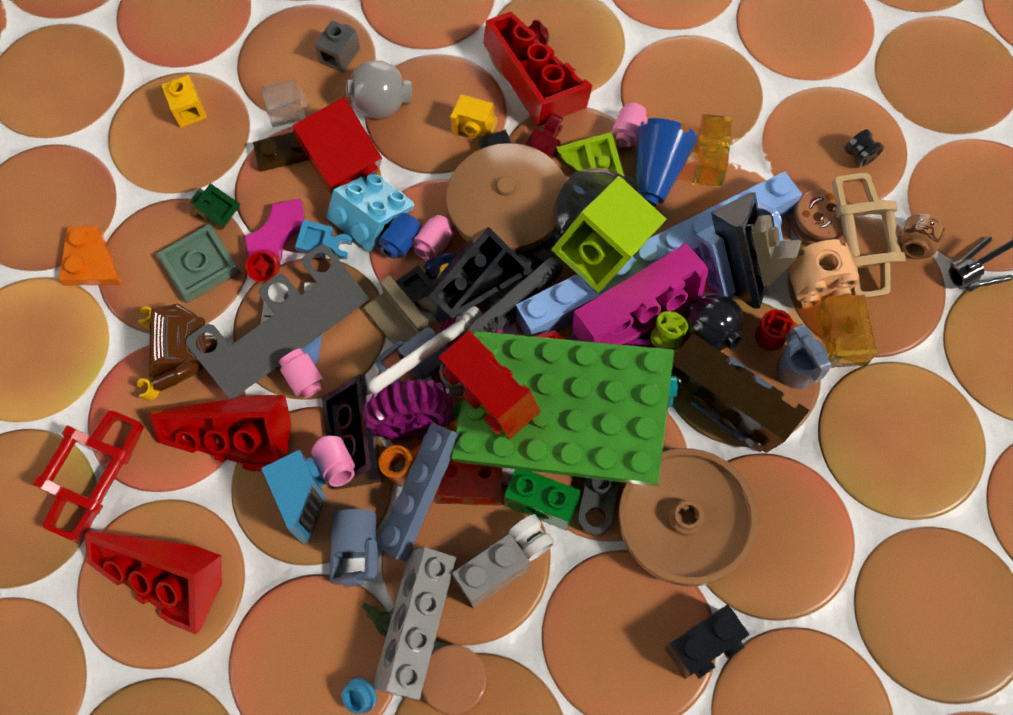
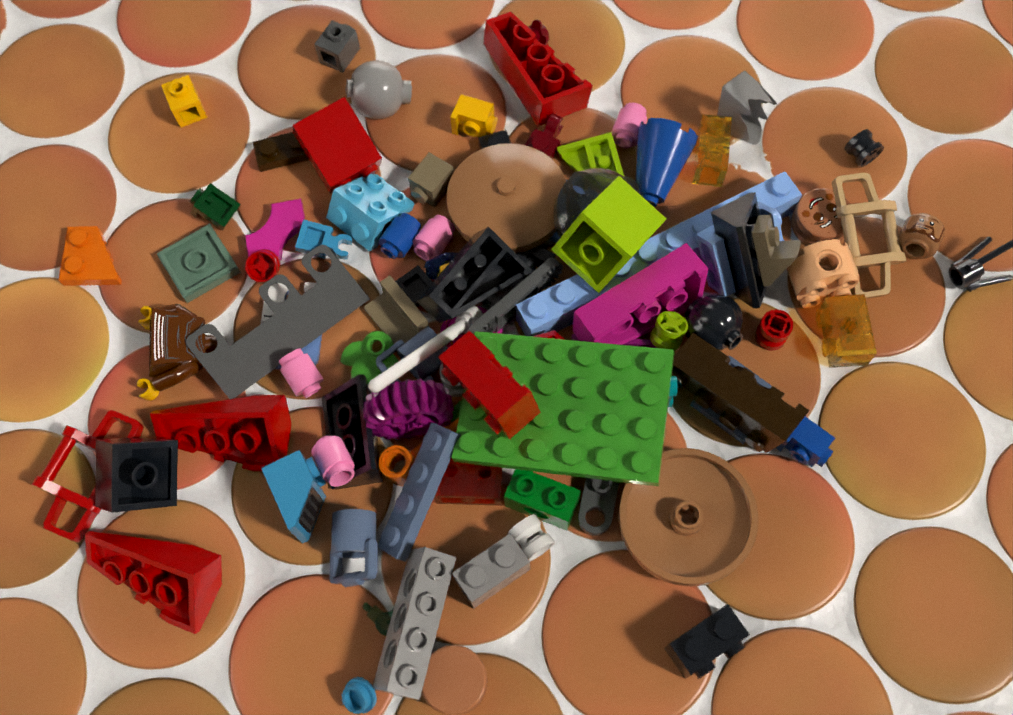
clear brick [262,80,309,127] -> none
sand blue piece [776,324,832,389] -> none
none -> black slope [95,438,178,513]
none -> bright green plate [340,331,399,384]
none -> dark tan brick [408,152,454,208]
none -> light grey piece [716,71,777,145]
none -> blue brick [776,416,835,467]

